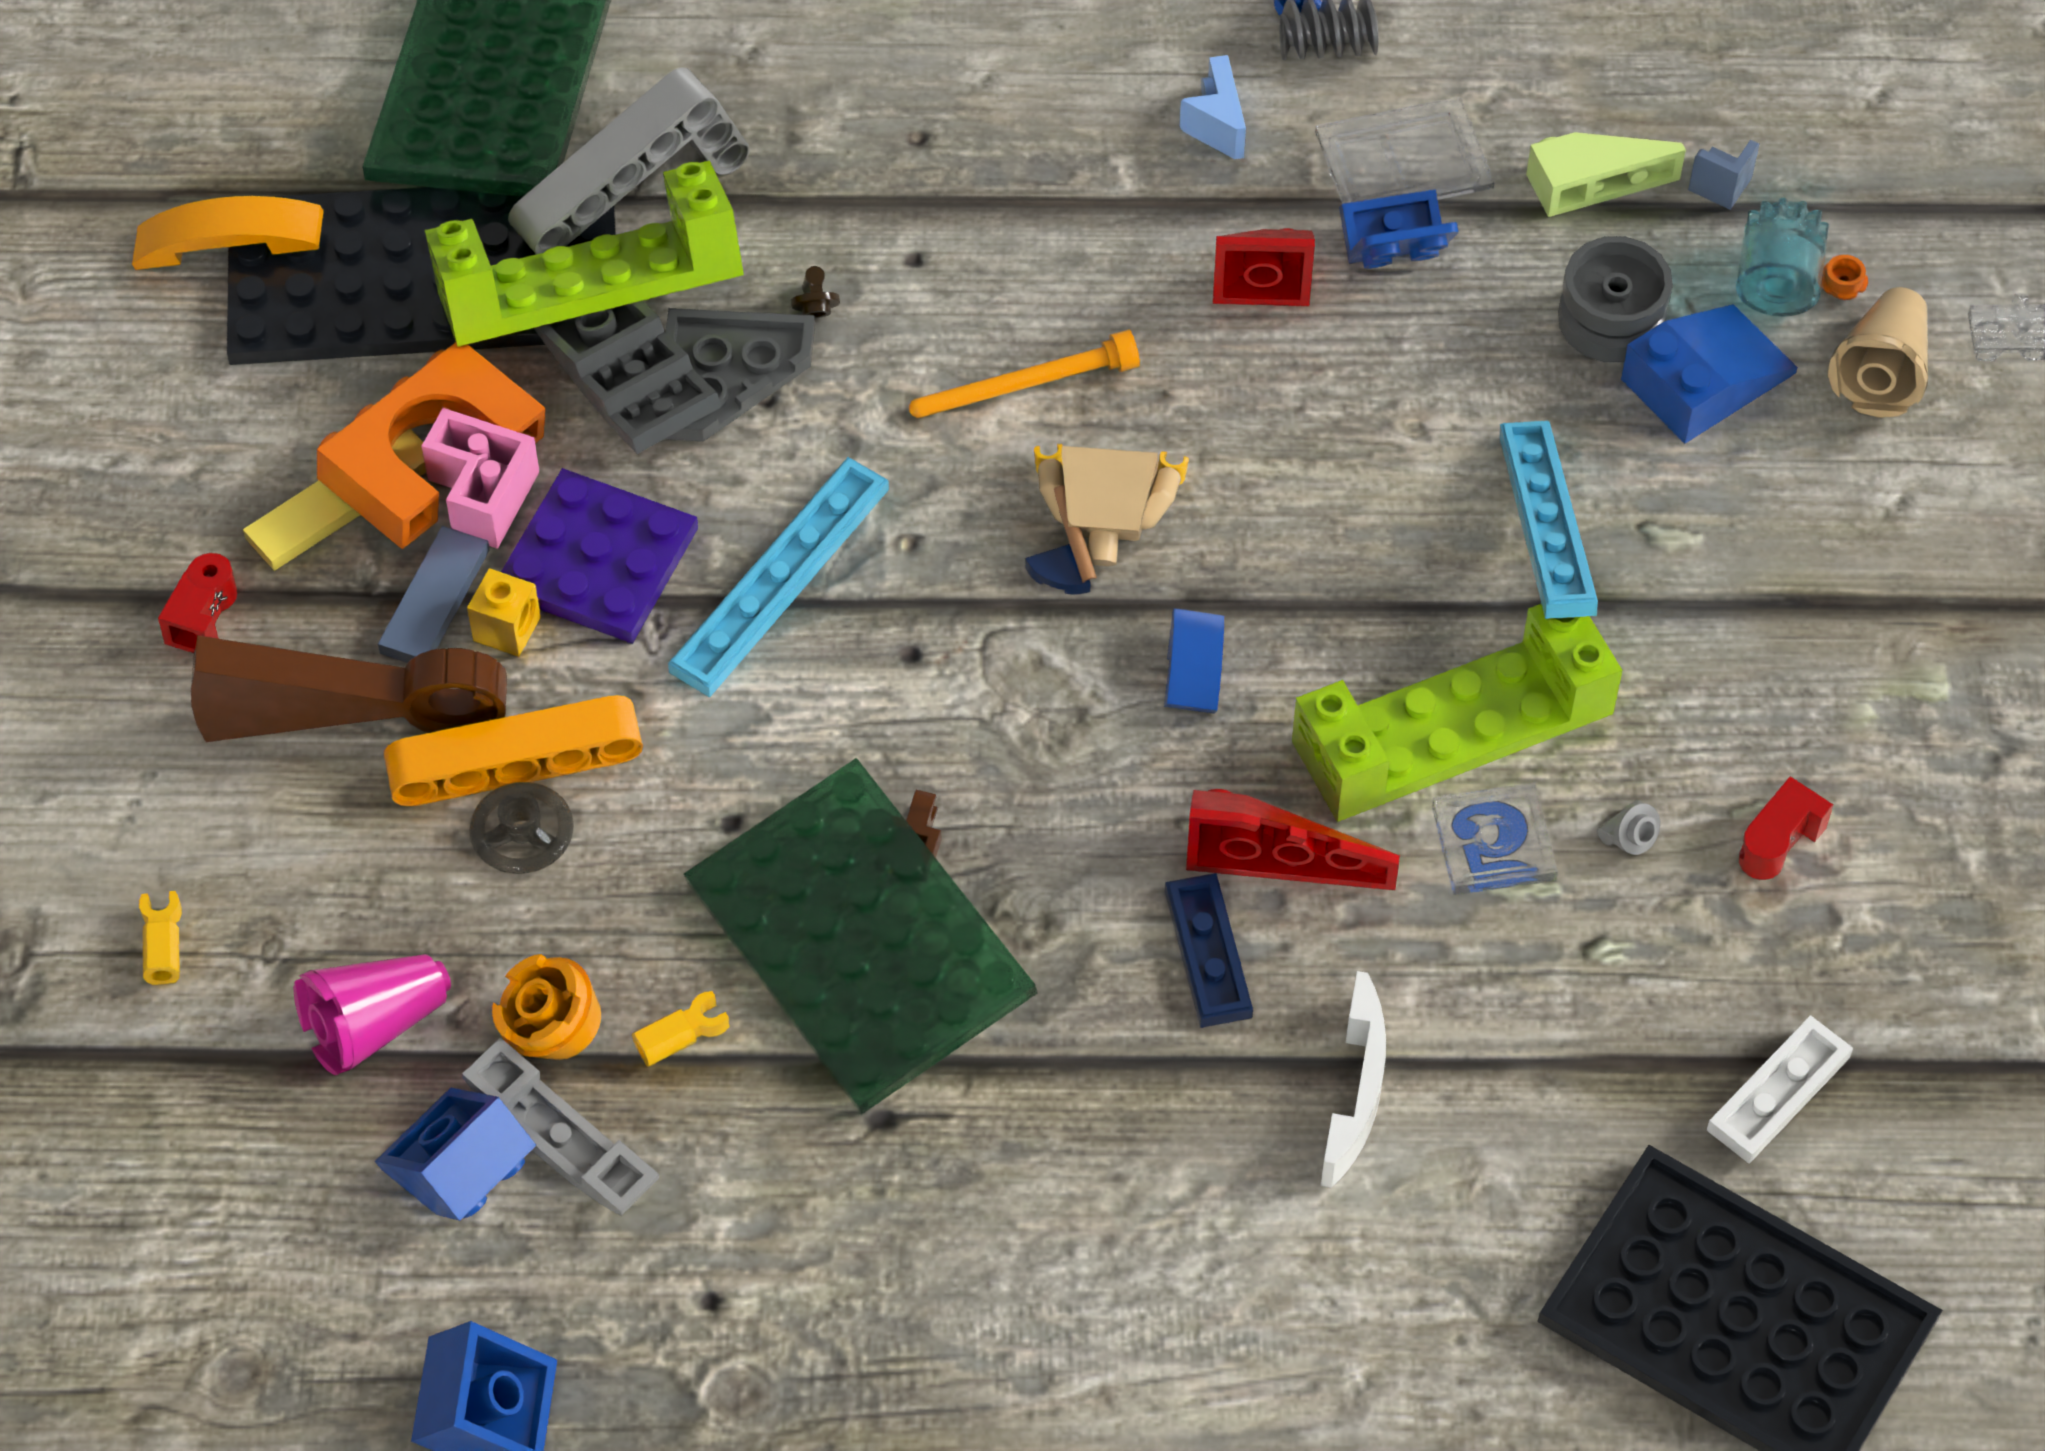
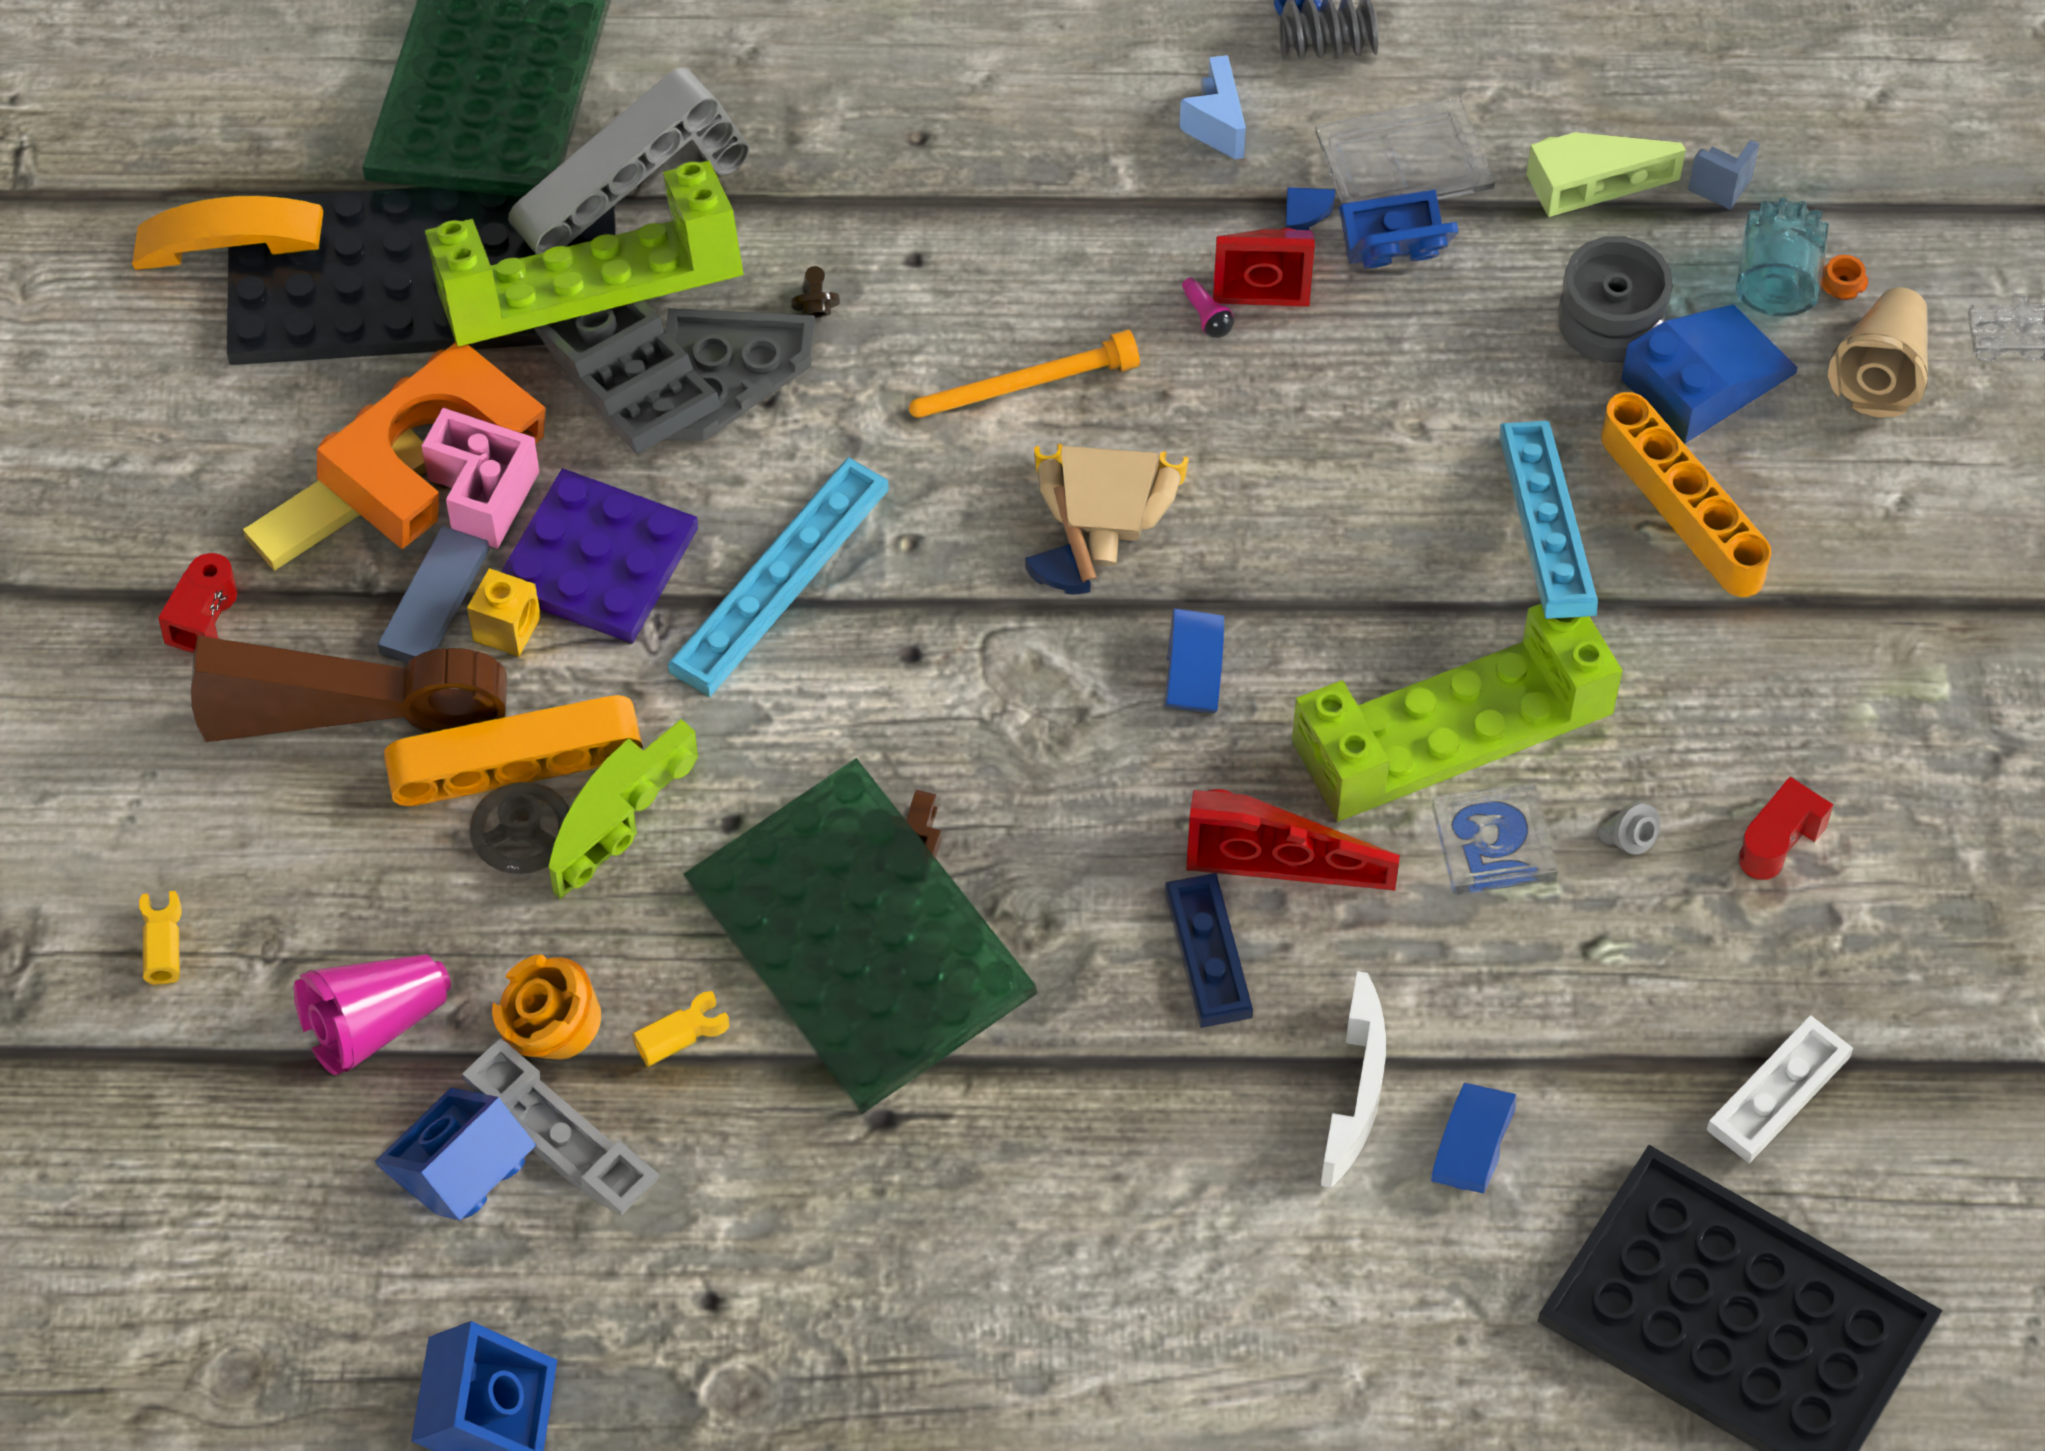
none -> lime slope [549,719,698,899]
none -> dark pink piece [1182,277,1234,338]
none -> blue tile [1286,187,1335,230]
none -> blue slope [1431,1082,1516,1194]
none -> light orange beam [1601,392,1771,597]

